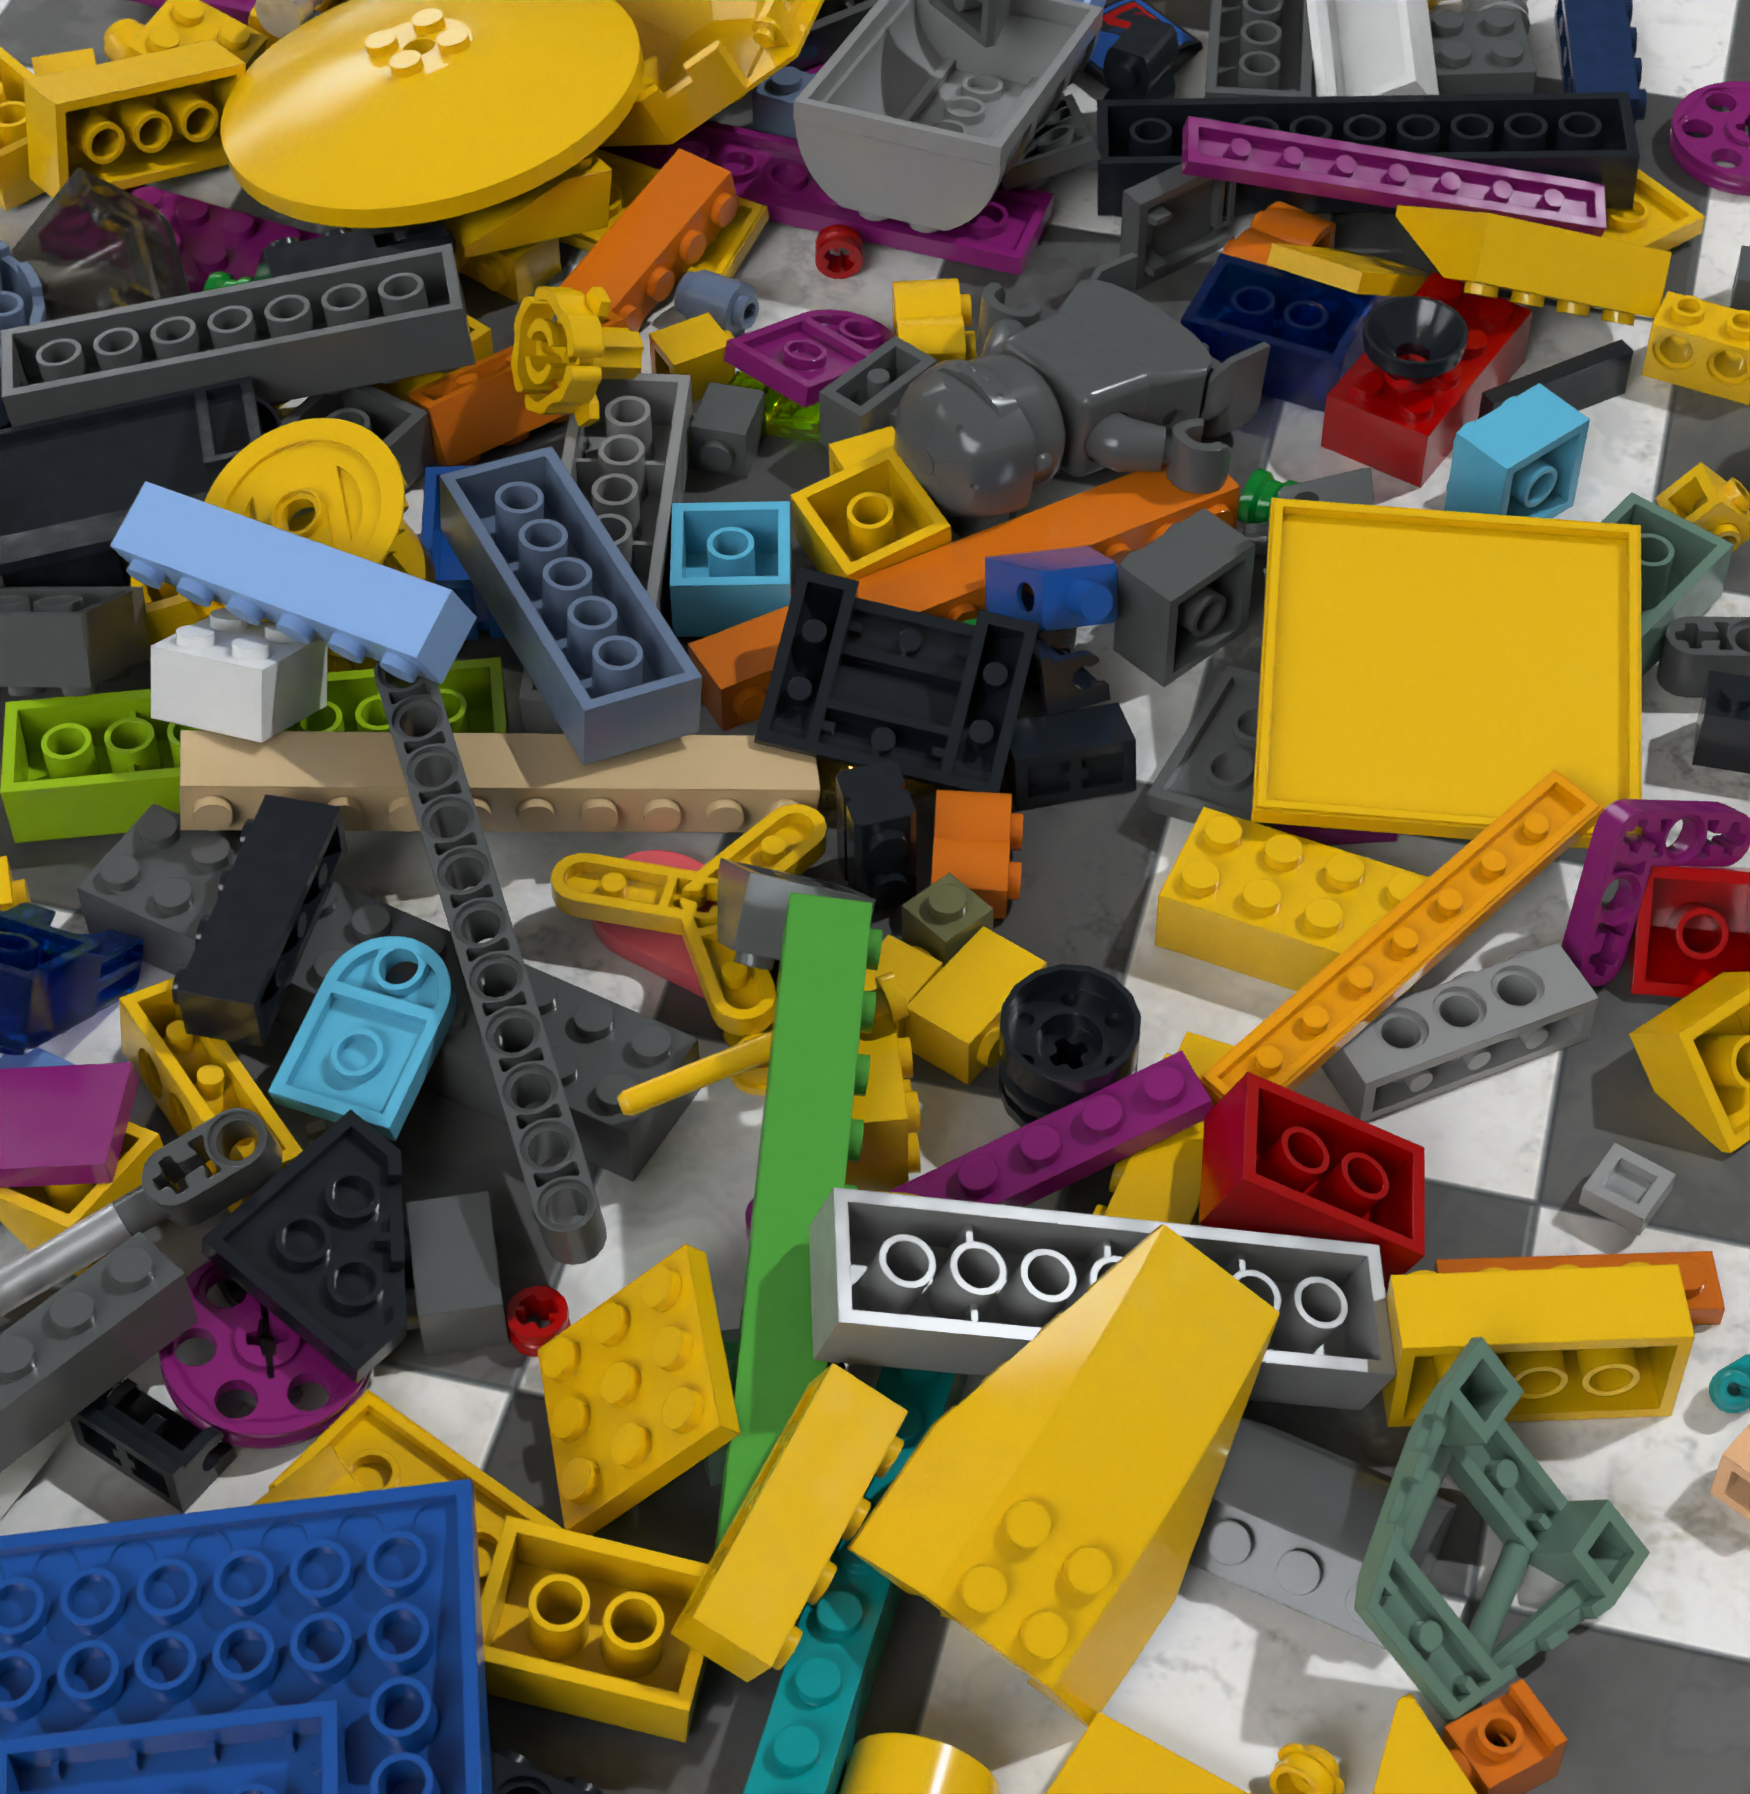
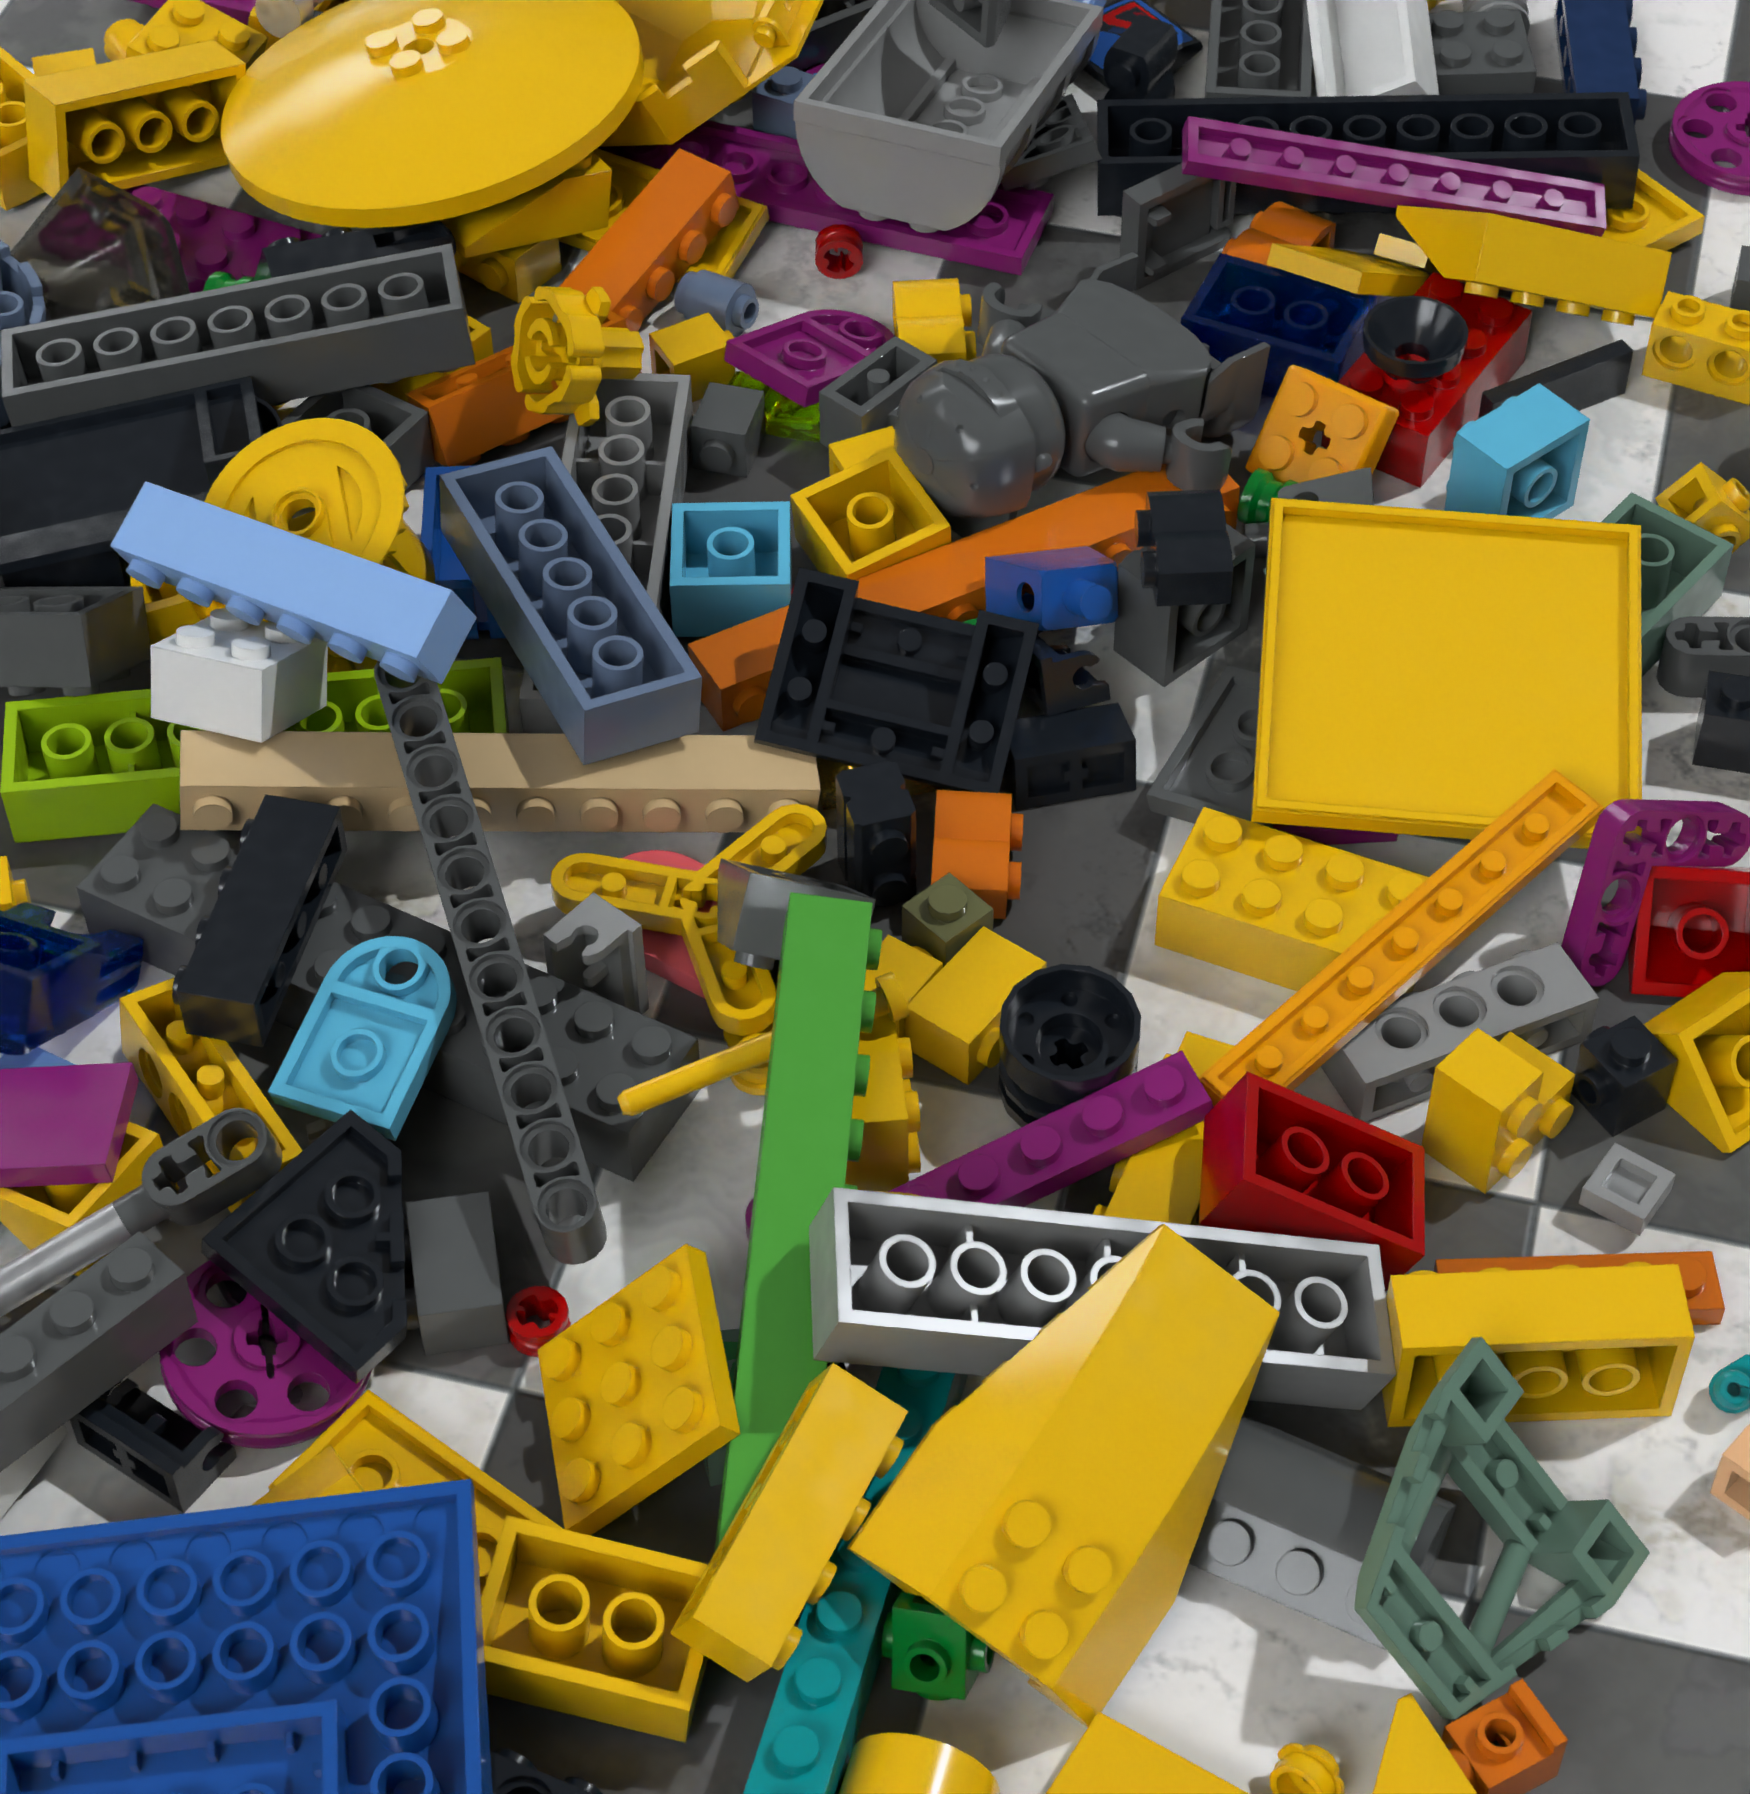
none -> light grey hinge [543,892,649,1014]
none -> green brick [882,1590,995,1701]
none -> black brick [1134,489,1233,606]
none -> light orange brick [1246,365,1399,483]
none -> yellow tile [1373,233,1436,273]
none -> yellow brick [1421,1028,1575,1194]
none -> black brick [1571,1015,1678,1137]

